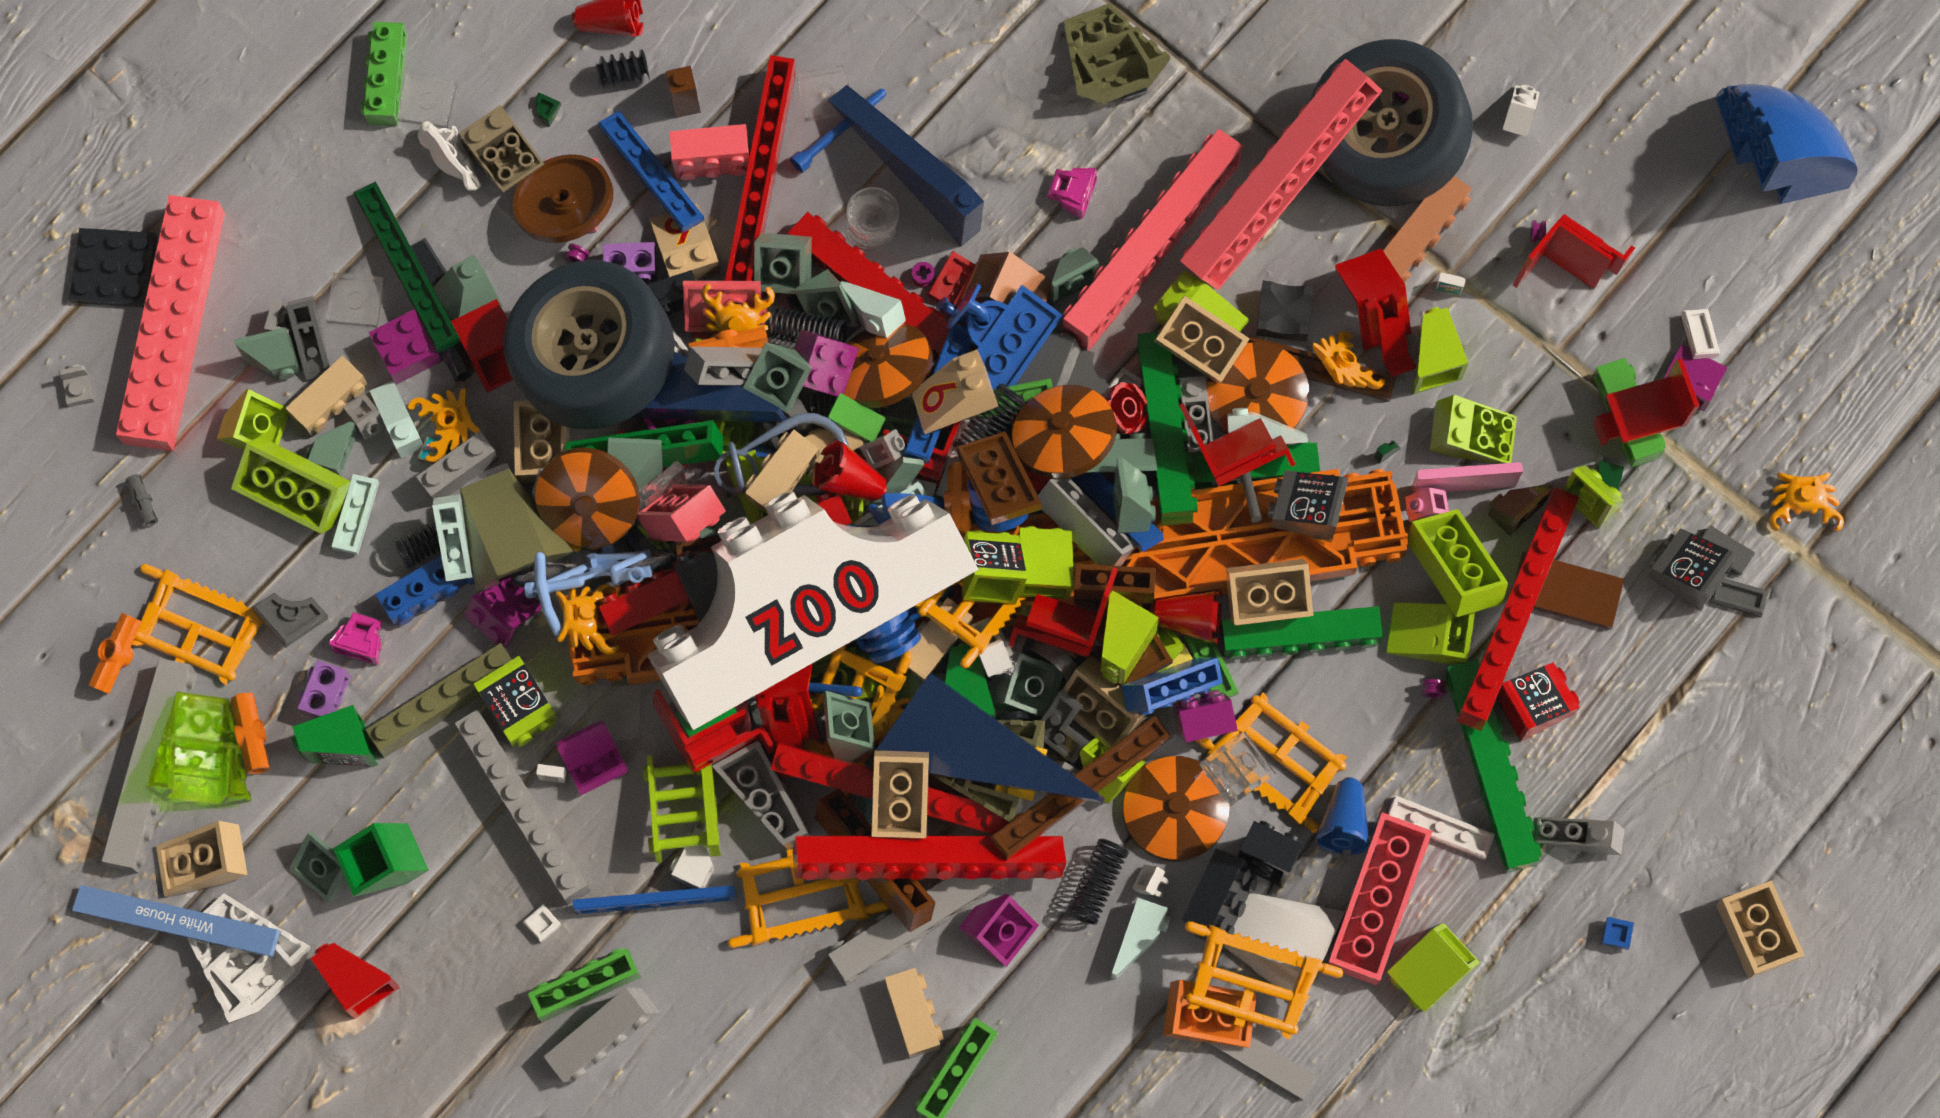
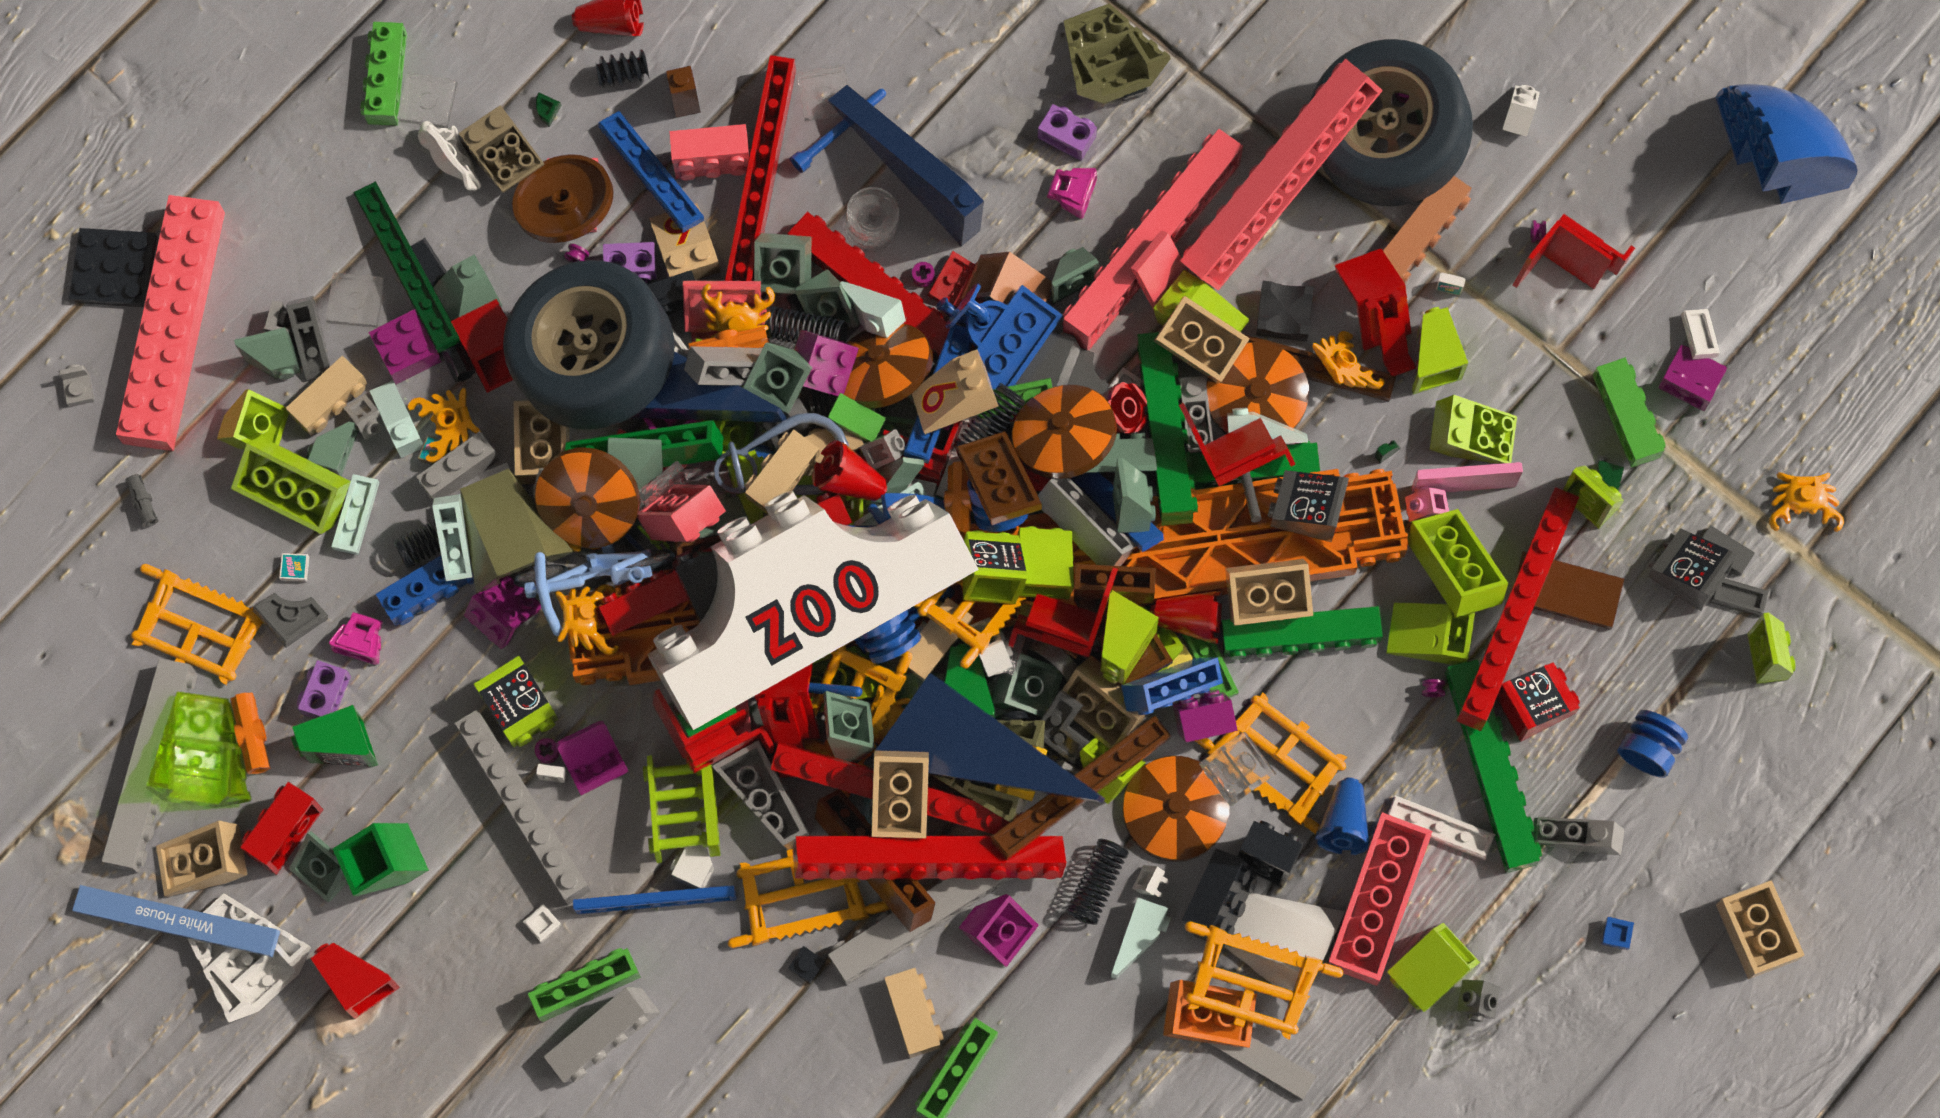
orange piece [89,613,142,694] -> none
olive brick [366,643,512,758] -> none
dark brown slope [1488,484,1554,536] -> none
red piece [1593,358,1699,446] -> none
none -> red brick [240,781,324,875]
none -> tile [279,553,309,582]
none -> magenta bush [534,738,559,764]
none -> black plate [788,946,826,984]
none -> medium lavender brick [1038,104,1097,161]
none -> coral tile [1131,230,1189,310]
none -> dark grey brick [1457,980,1500,1022]
none -> blue wheel [1617,710,1688,778]
none -> lime slope [1747,612,1796,684]

